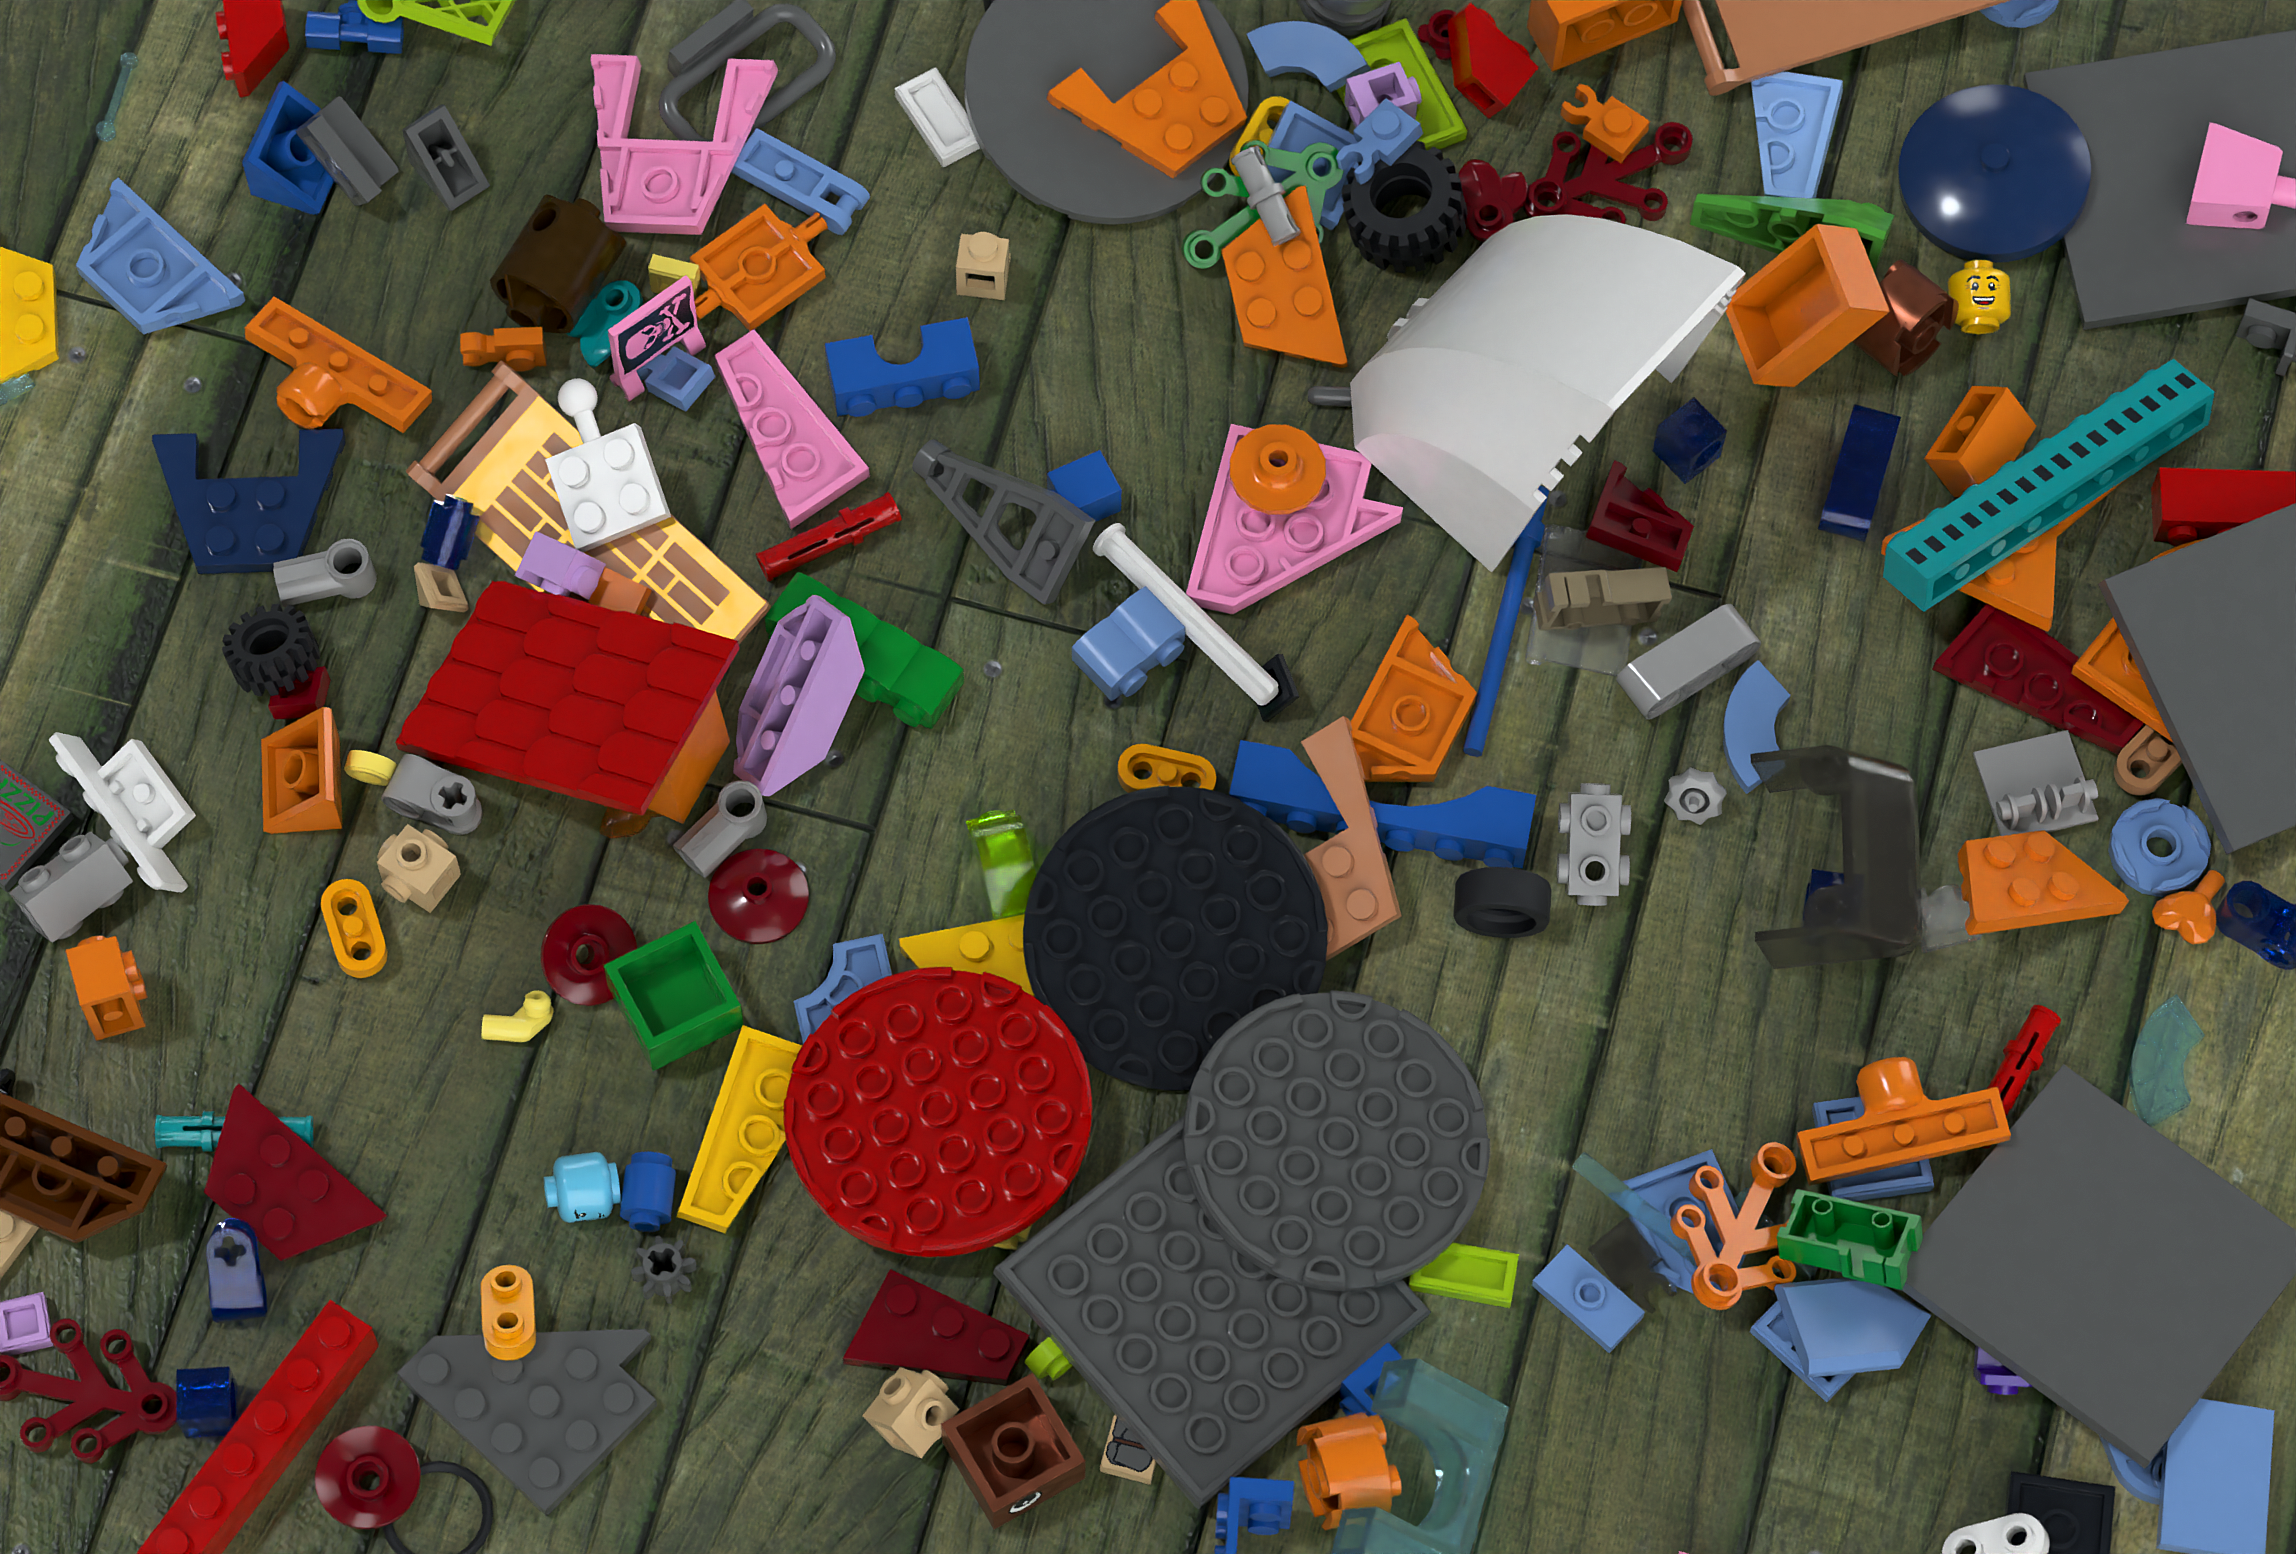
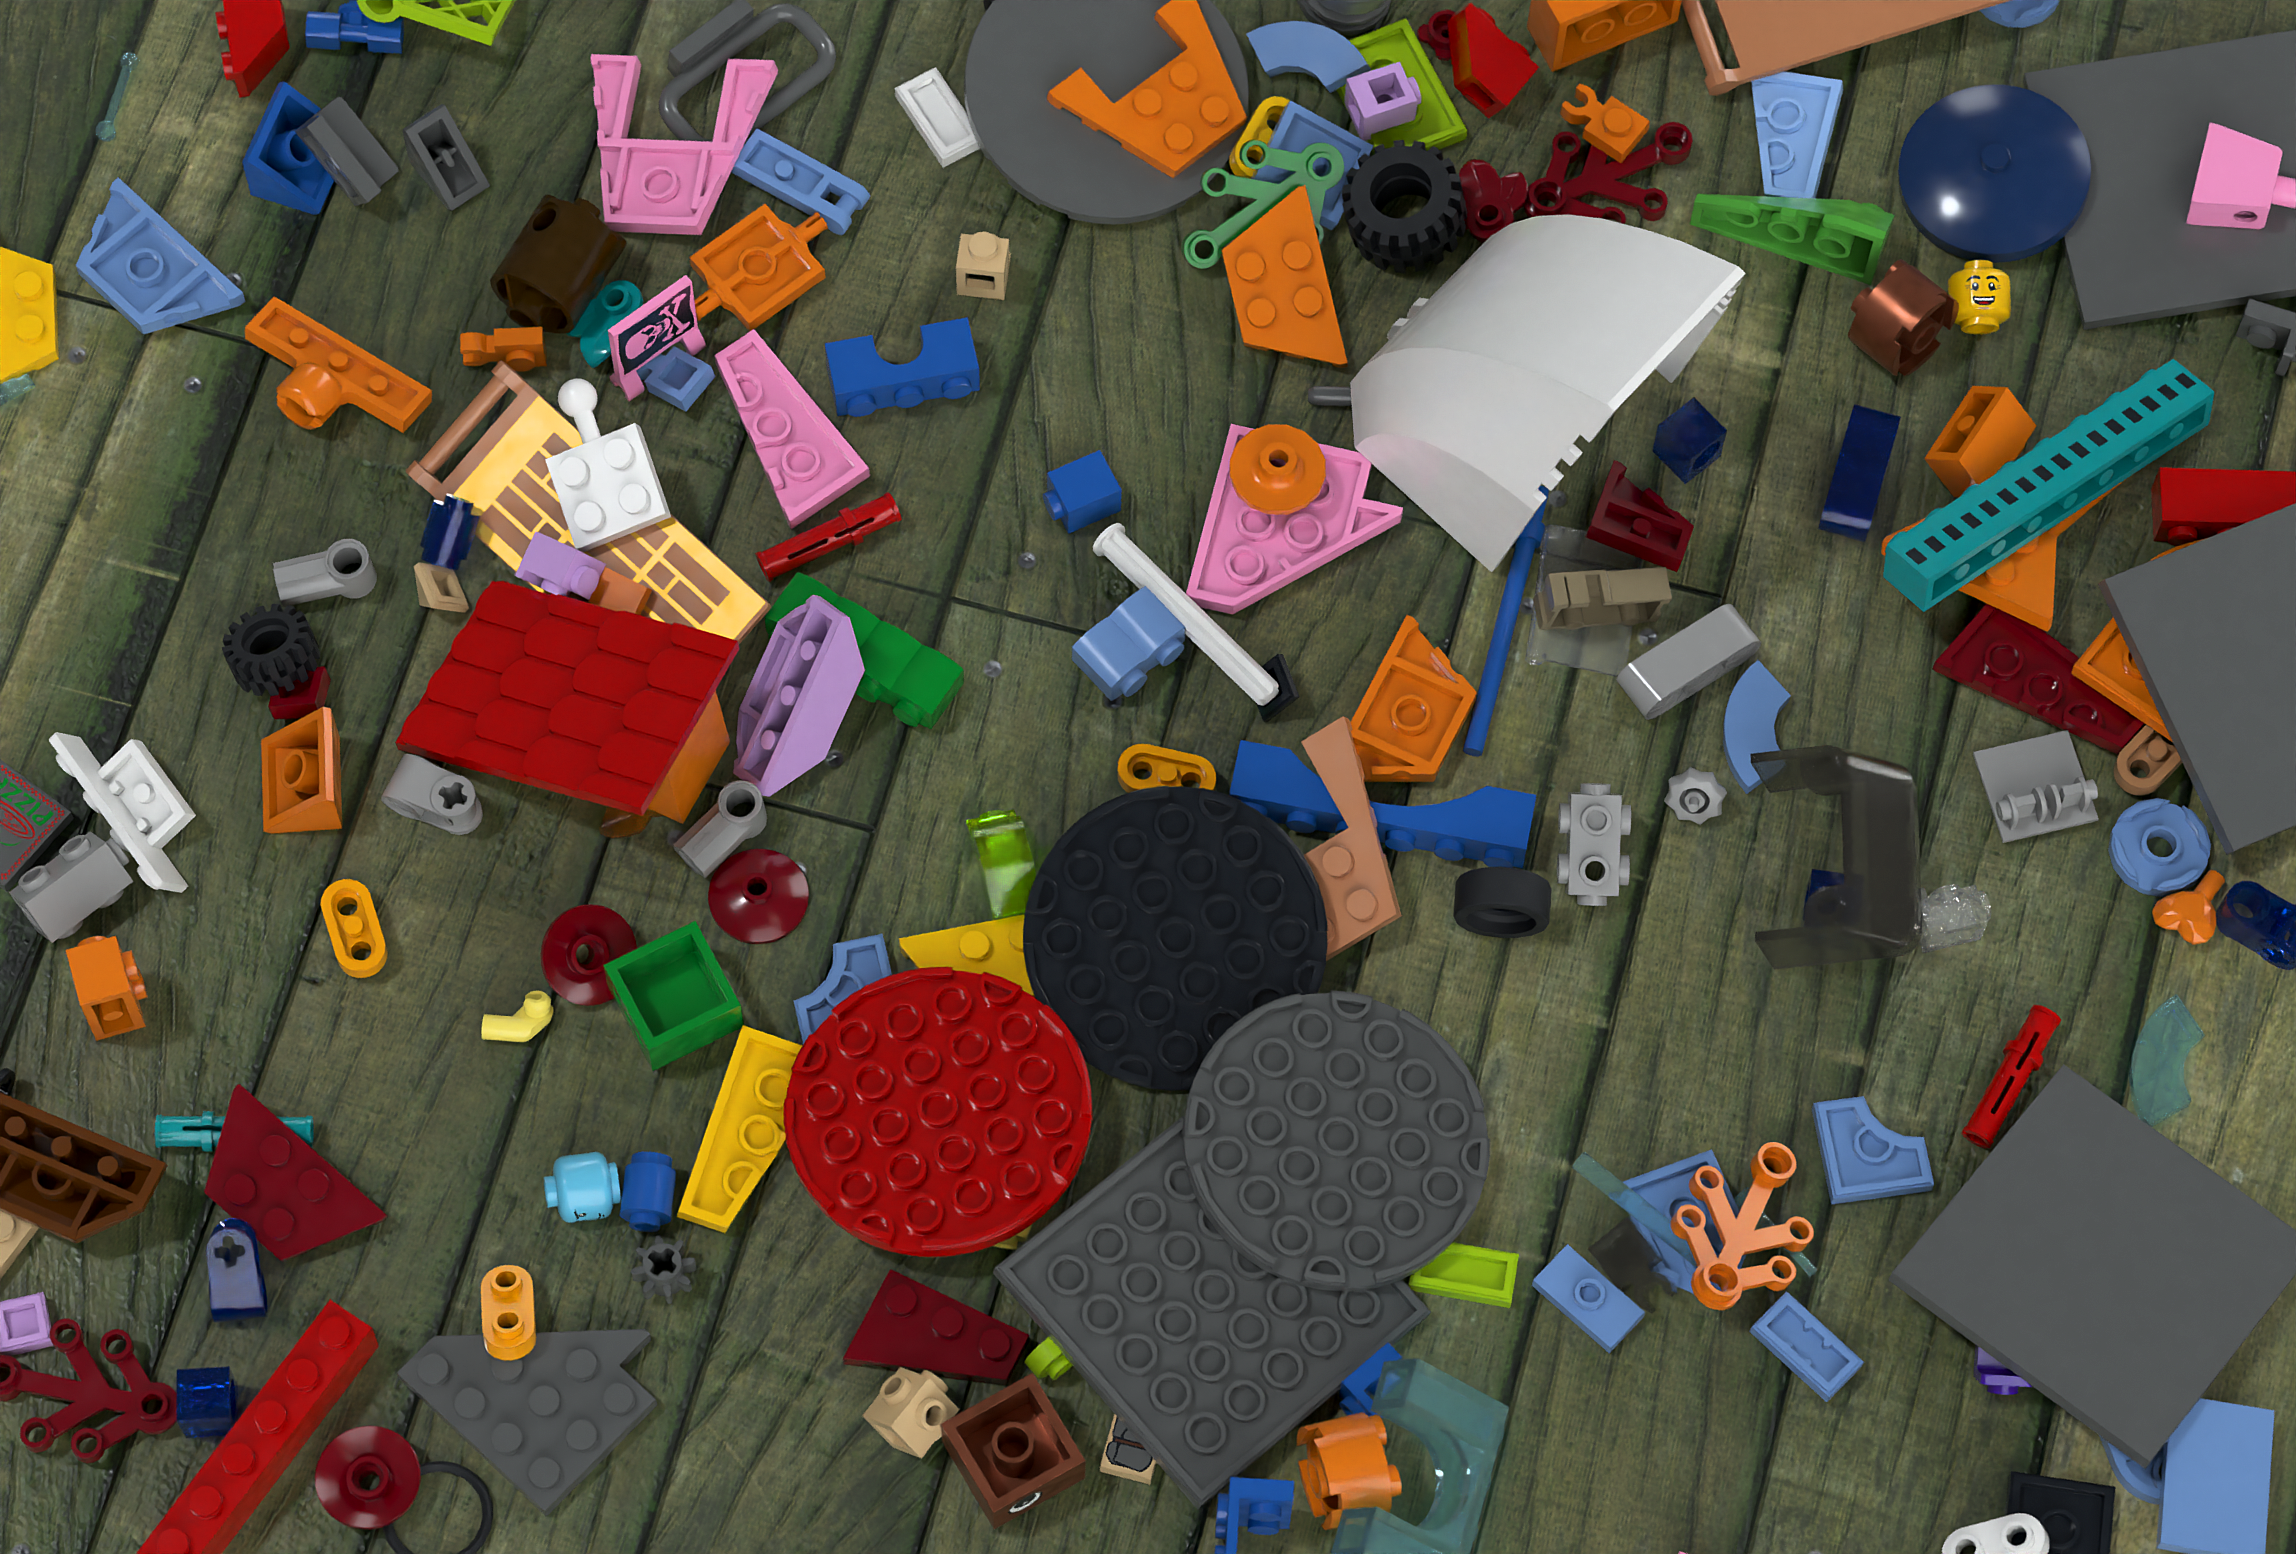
dark blue wing [152,429,346,574] -> none
light yellow tile [344,750,397,786] -> none
tan brick [377,824,461,913] -> none
light yellow tile [648,254,702,300] -> none
dark grey plate [912,439,1095,605] -> none
light grey pin [1231,146,1301,246] -> none
medium blue plate [1336,99,1423,184] -> none
orange piece [1726,224,1890,387] -> none
medium blue tile [1774,1278,1931,1378] -> none
green piece [1777,1189,1923,1290] -> none
orange plate [1796,1057,2011,1186] -> none
orange wing [1957,830,2129,935] -> none

